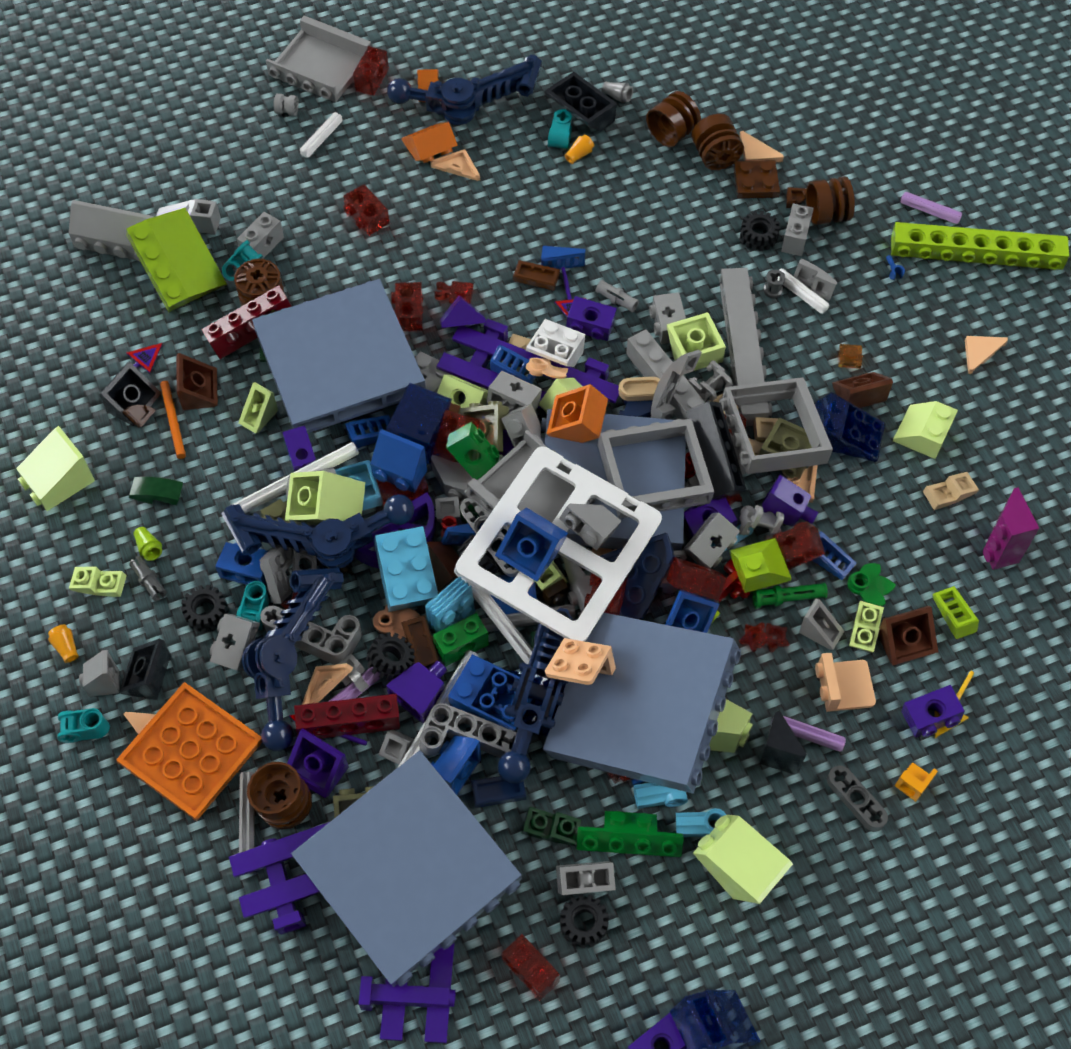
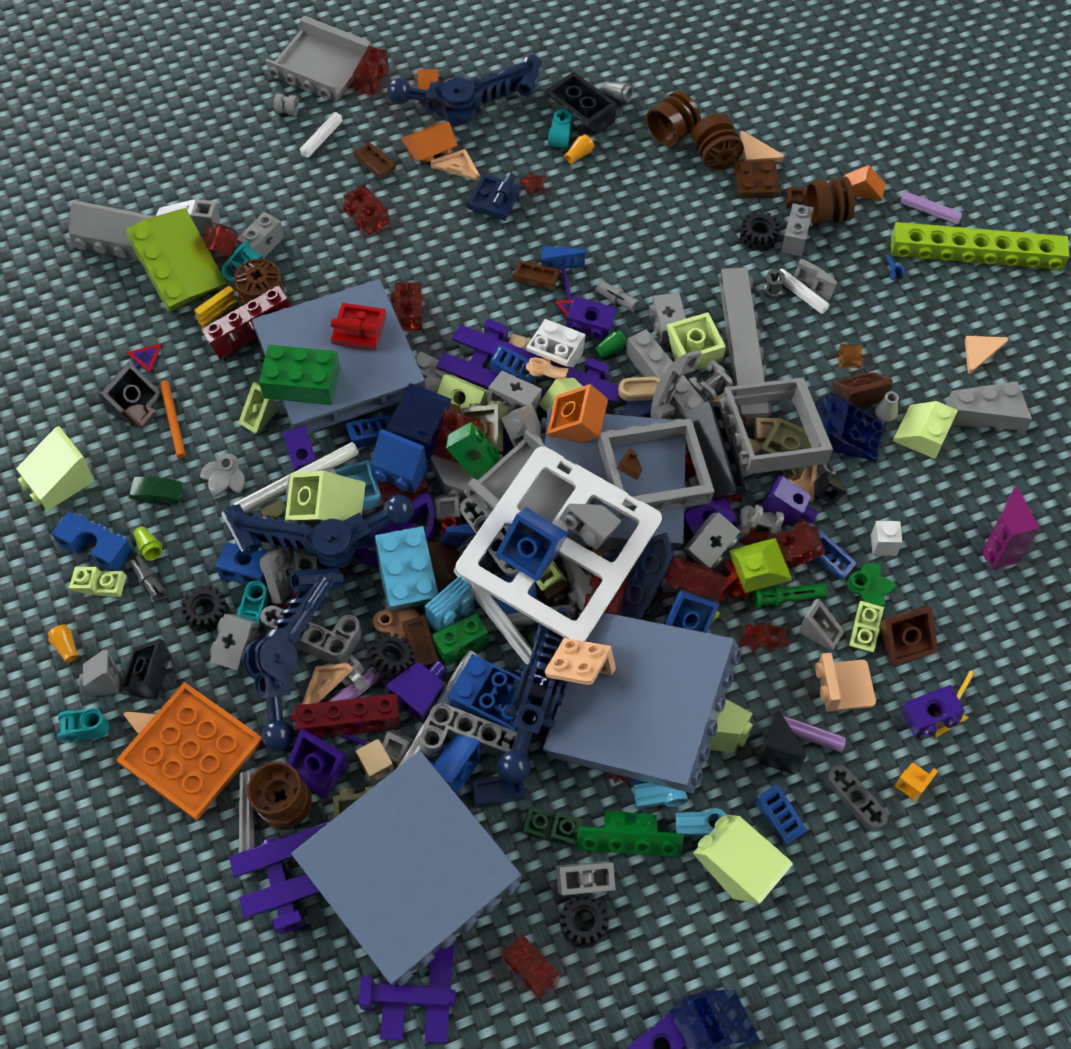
copper slope [176,353,218,410] -> none
clear red plate [434,281,474,304] -> none
dark purple slope [440,295,486,328] -> none
tan slope [923,472,979,510] -> none
lime slope [932,586,979,639] -> none
none -> blue arch [51,511,133,571]
none -> yellow tile [195,286,237,328]
none -> light grey plate [200,453,245,497]
none -> clear red brick [203,222,238,257]
none -> green brick [259,344,340,405]
none -> red plate [331,303,387,351]
none -> reddish brown plate [353,142,396,180]
none -> tan panel [356,739,394,785]
none -> dark blue plate [467,172,522,221]
none -> clear red plate [520,171,546,193]
none -> green cone [594,330,627,359]
none -> reddish brown tile [616,448,642,480]
none -> clear red plate [739,528,770,546]
none -> blue slope [755,784,807,846]
none -> black piece [814,464,847,505]
none -> orange slope [845,165,886,201]
none -> white brick [871,521,902,556]
none -> light grey cone [875,392,899,423]
none -> light grey wedge [946,381,1032,434]

